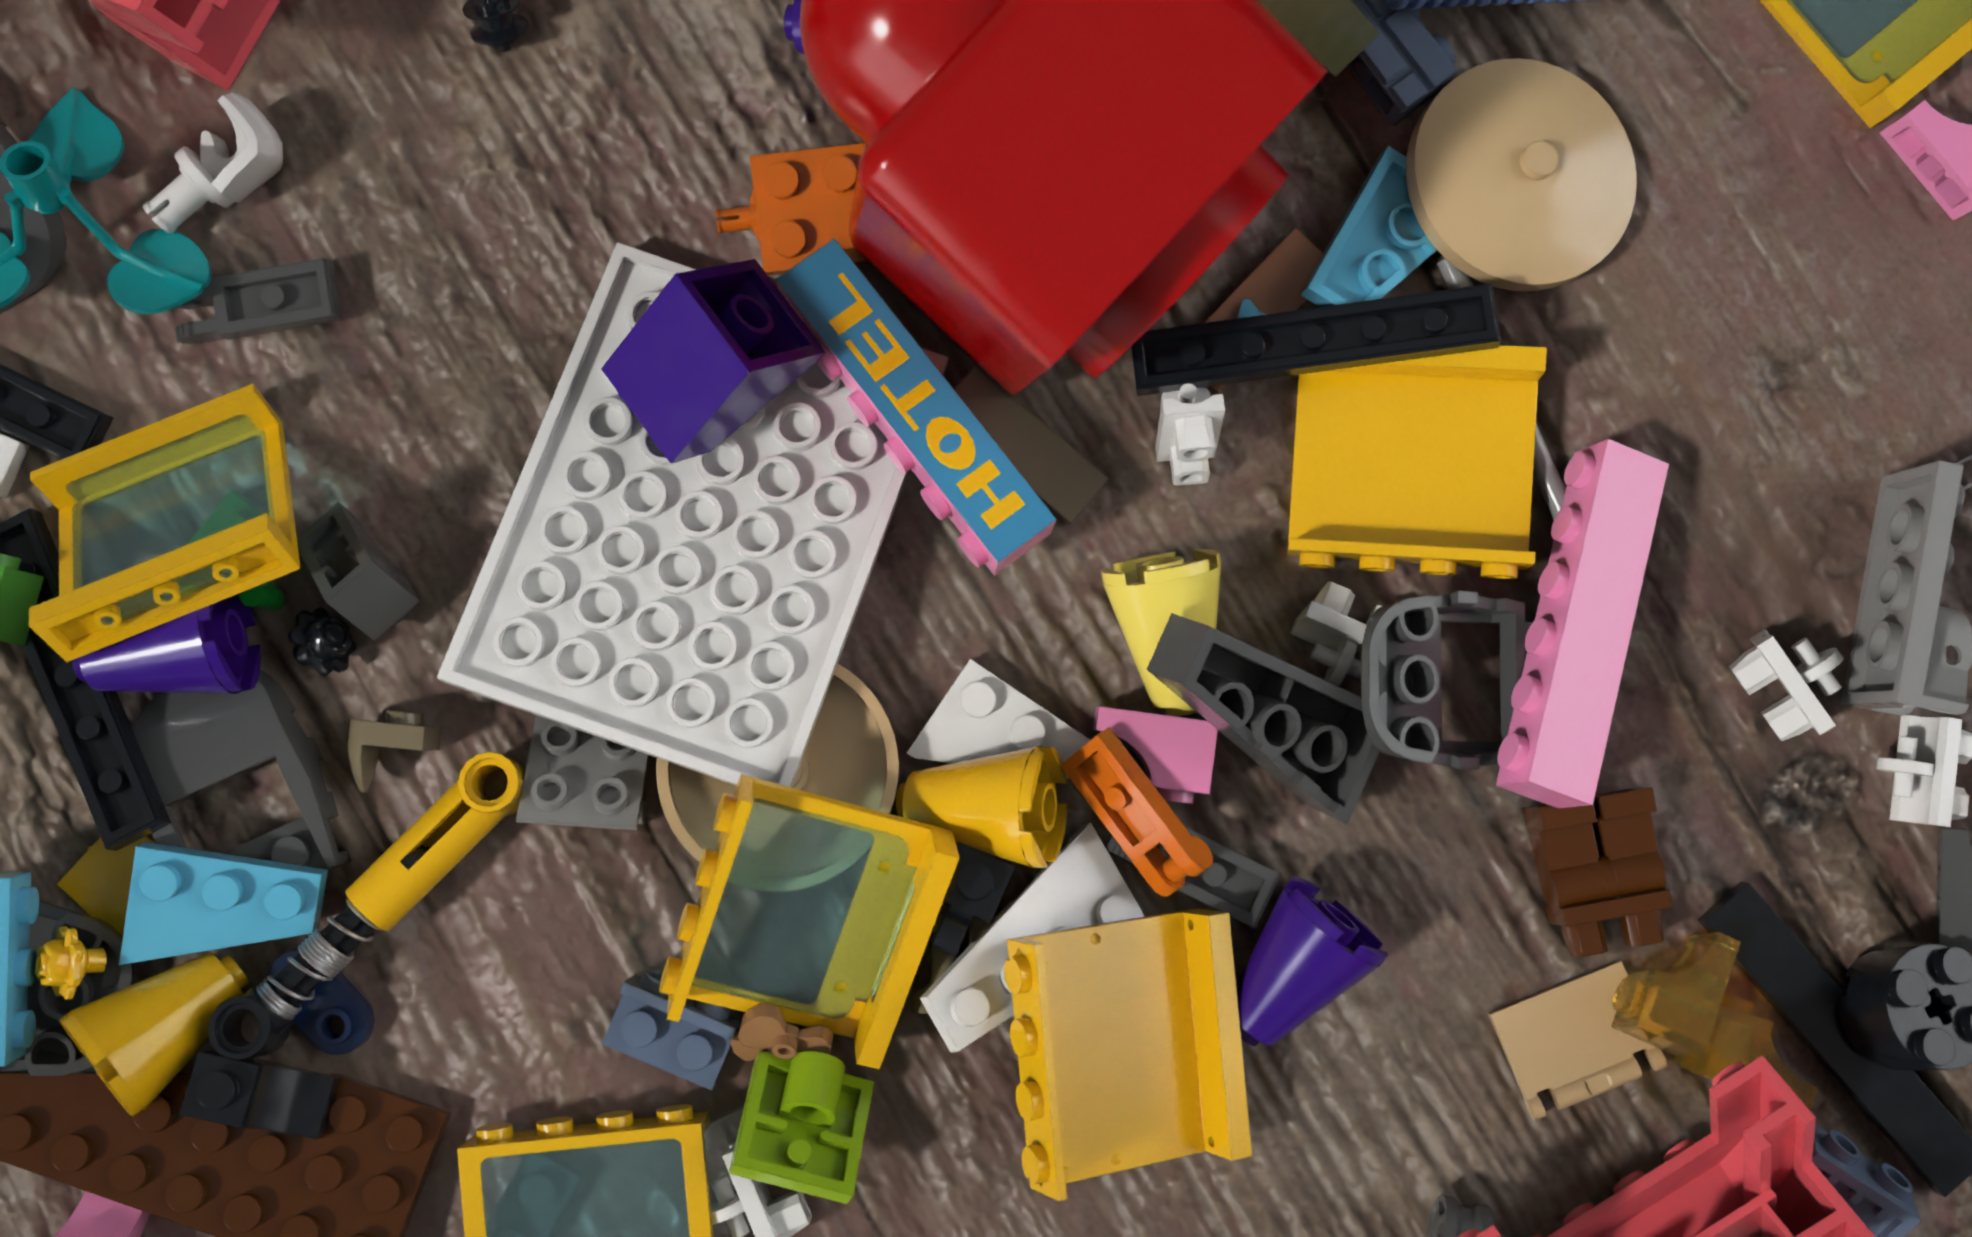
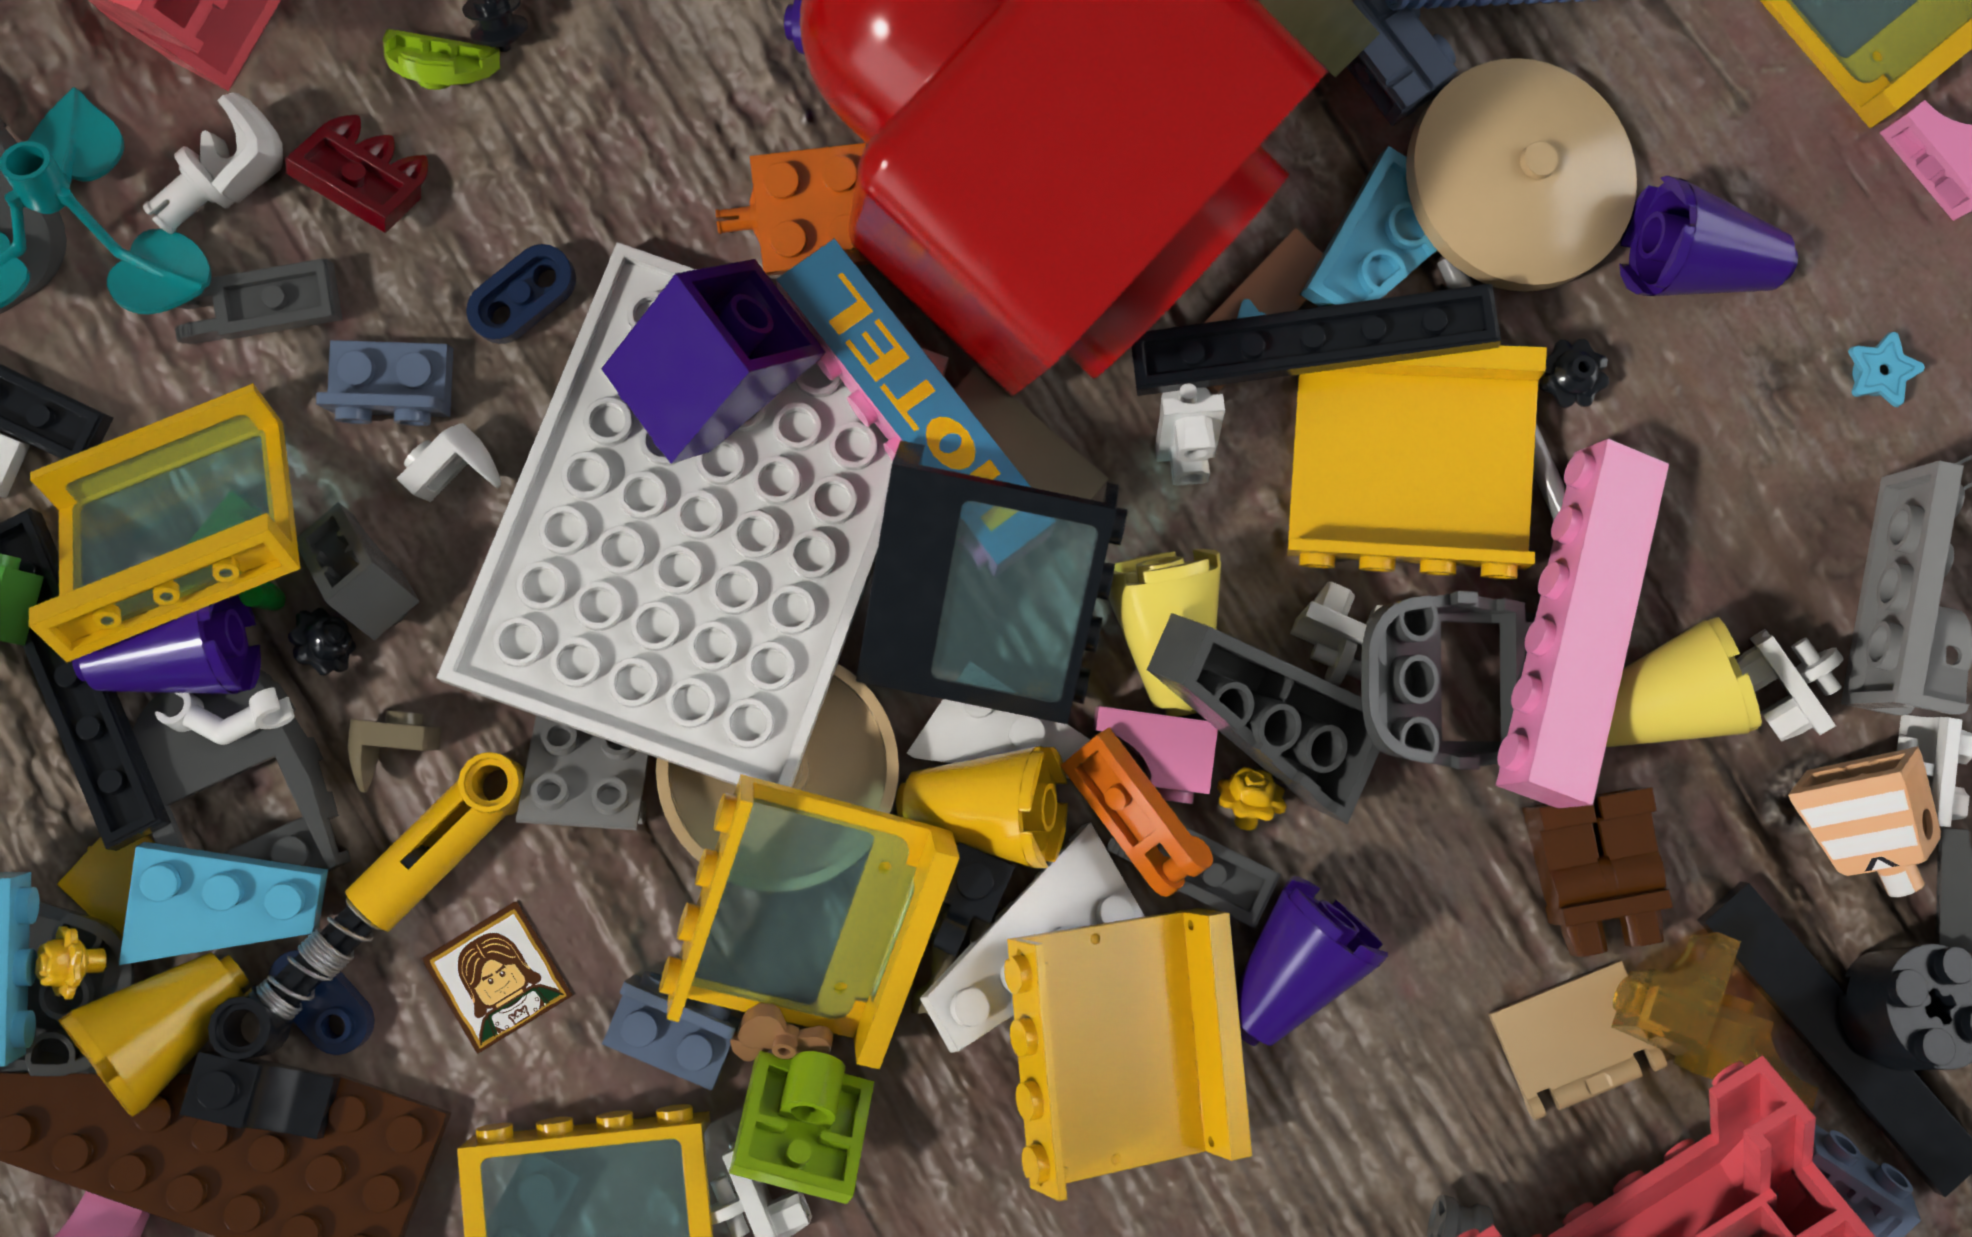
none -> white arm [155,687,295,745]
none -> dark red plate [285,115,428,233]
none -> sand blue bracket [316,340,454,426]
none -> lime plate [383,29,500,90]
none -> white plate [396,423,501,502]
none -> sticker [421,900,573,1054]
none -> dark blue plate [466,244,576,344]
none -> panel [856,440,1128,724]
none -> yellow plant [1217,767,1287,830]
none -> black plant [1539,339,1609,408]
none -> light yellow cone [1606,617,1762,747]
none -> dark purple cone [1619,175,1798,296]
none -> light nougat torso [1788,746,1941,897]
none -> medium azure plate [1848,332,1925,407]

